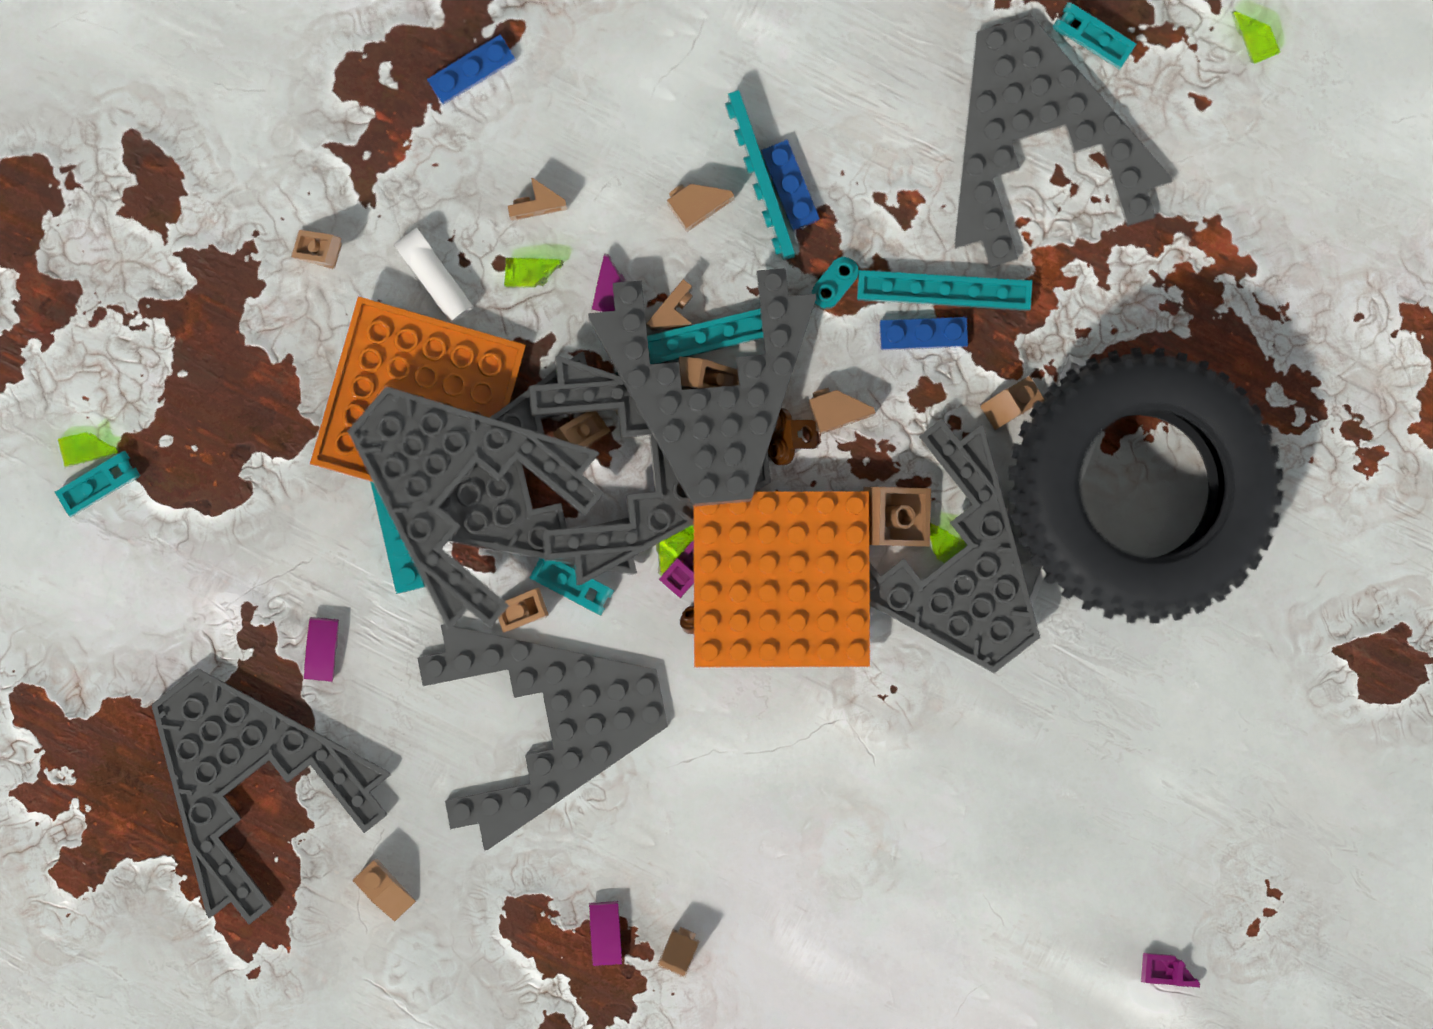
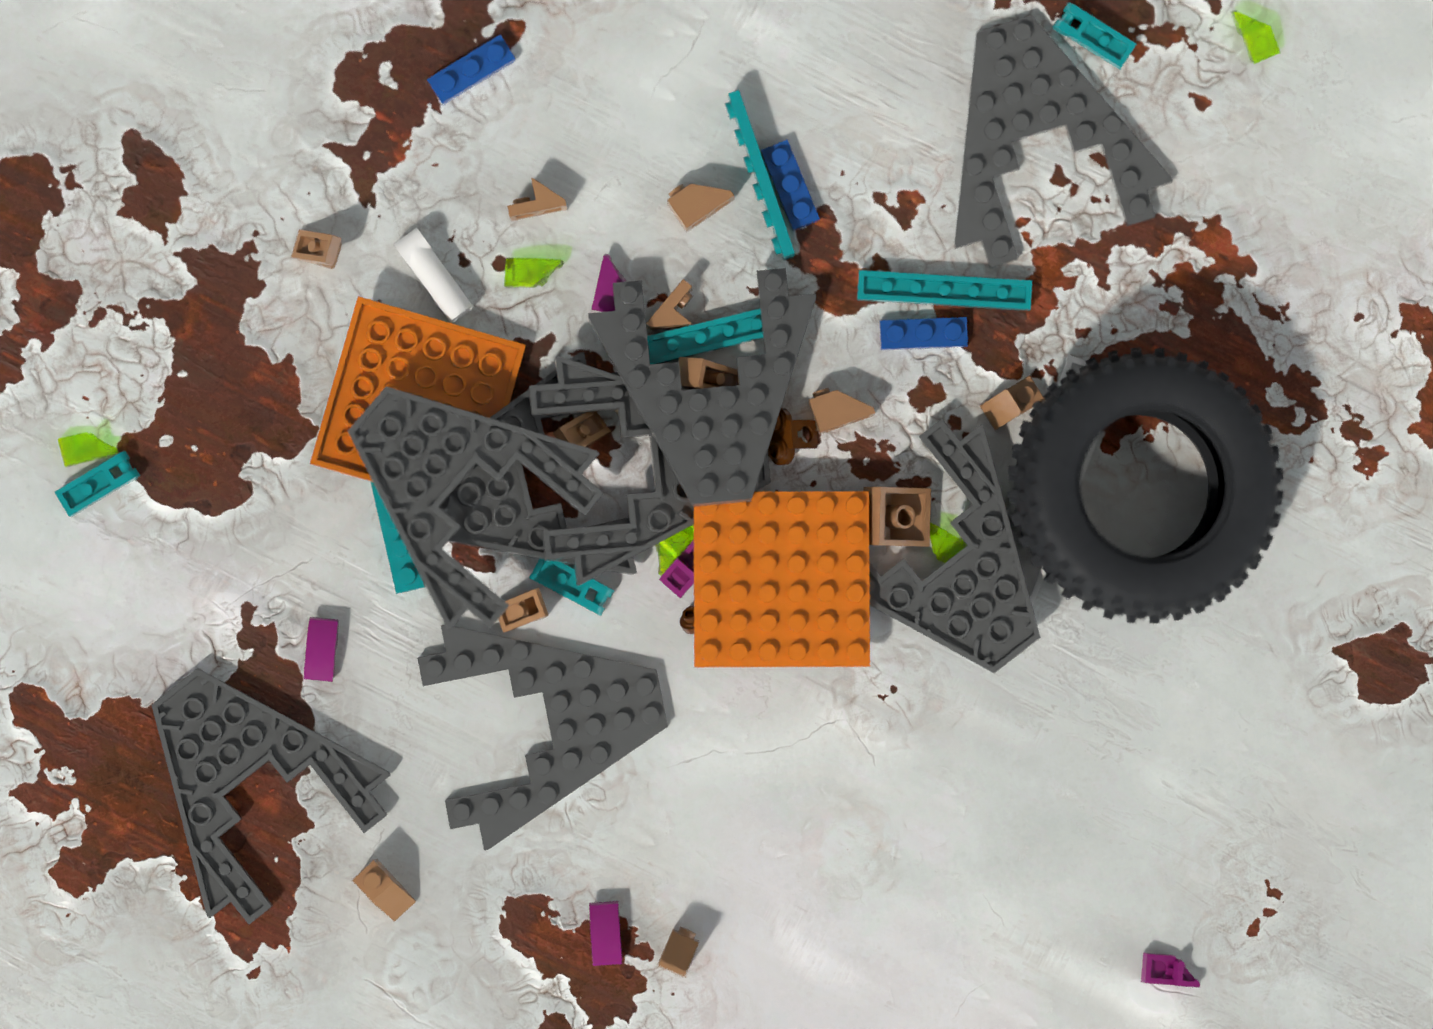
teal plate [811,257,859,309] -> none

